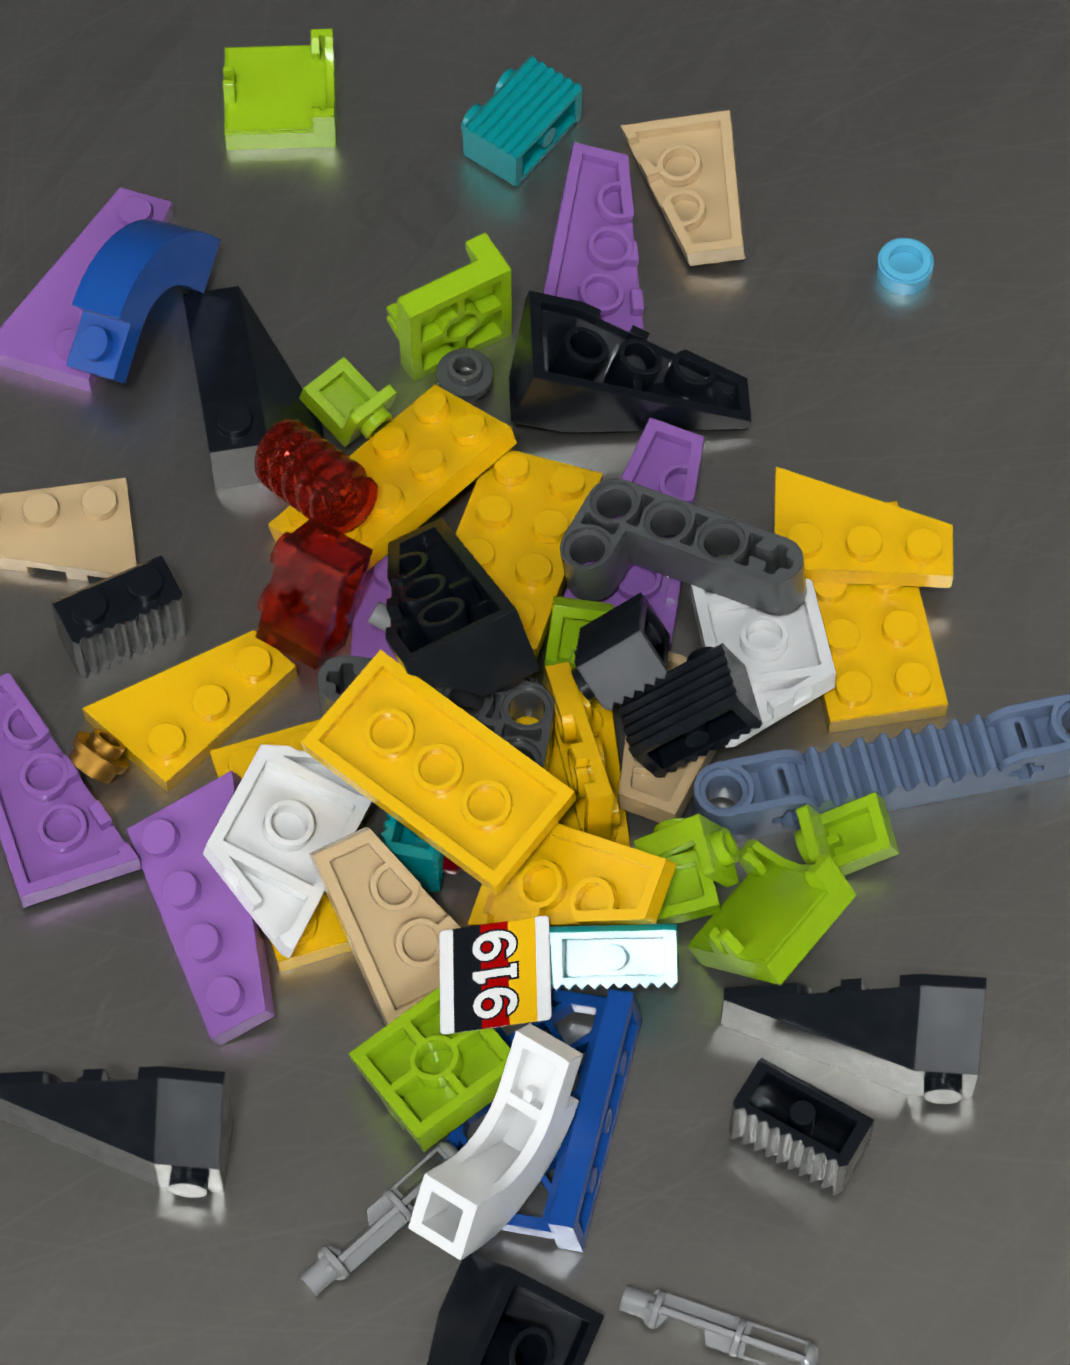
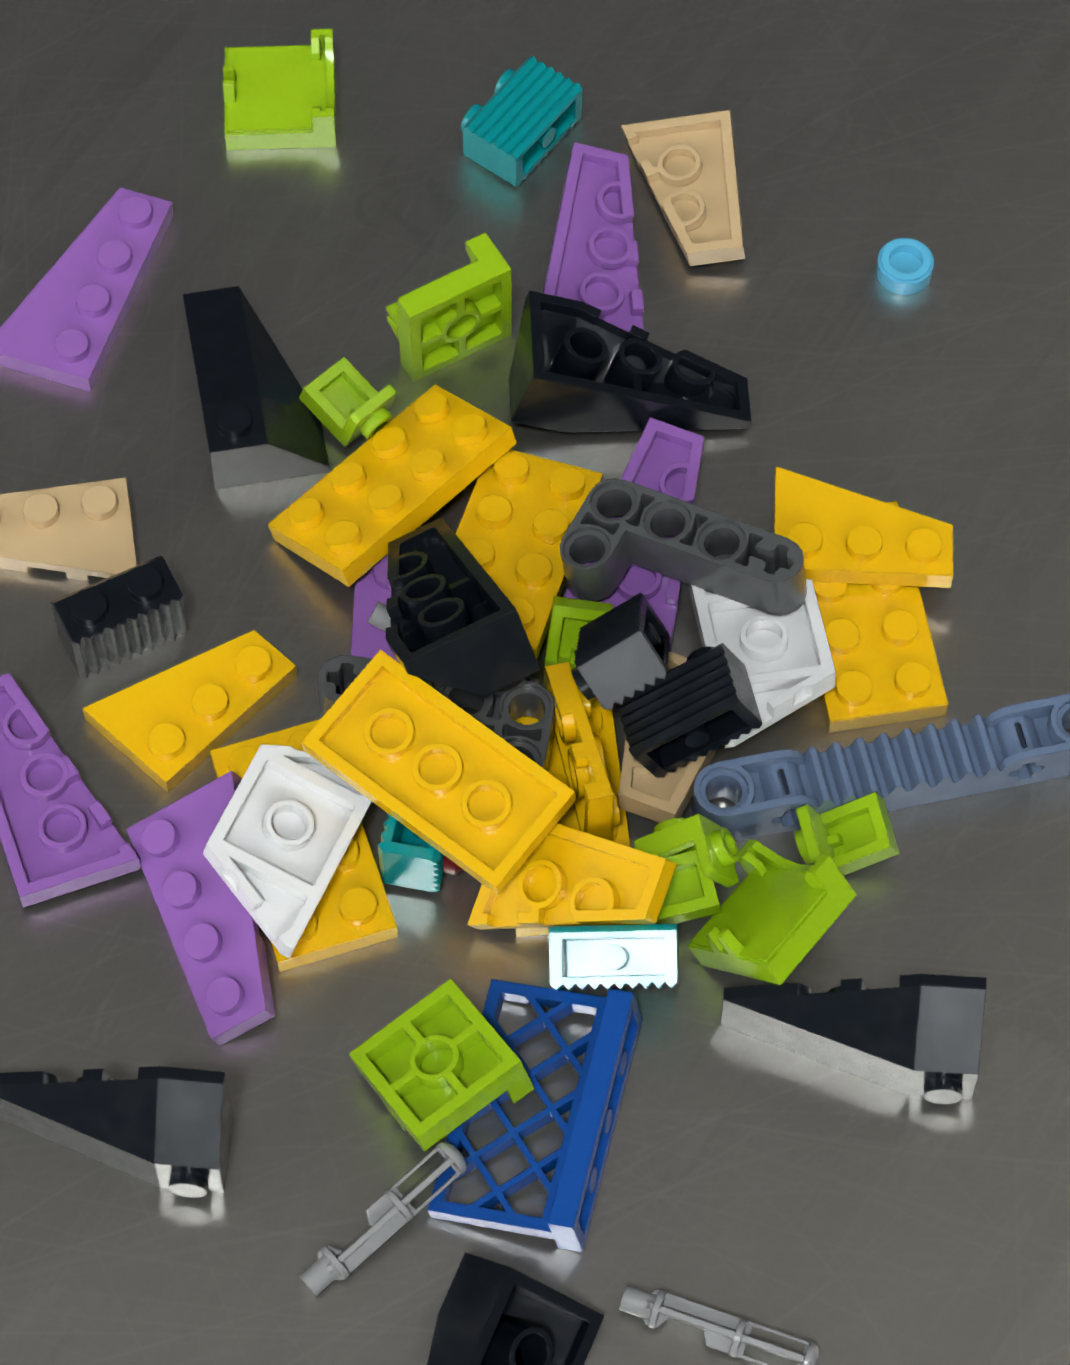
blue arch [66,218,221,384] -> none
pearl gold plate [69,729,129,783] -> none
clear red piece [254,419,378,535] -> none
clear red brick [255,518,373,670] -> none
tan wing [309,827,461,1025] -> none
white arch [408,1023,583,1260] -> none
dark grey plate [436,348,494,403] -> none
sticker [439,916,552,1034] -> none
black brick [729,1058,875,1195] -> none

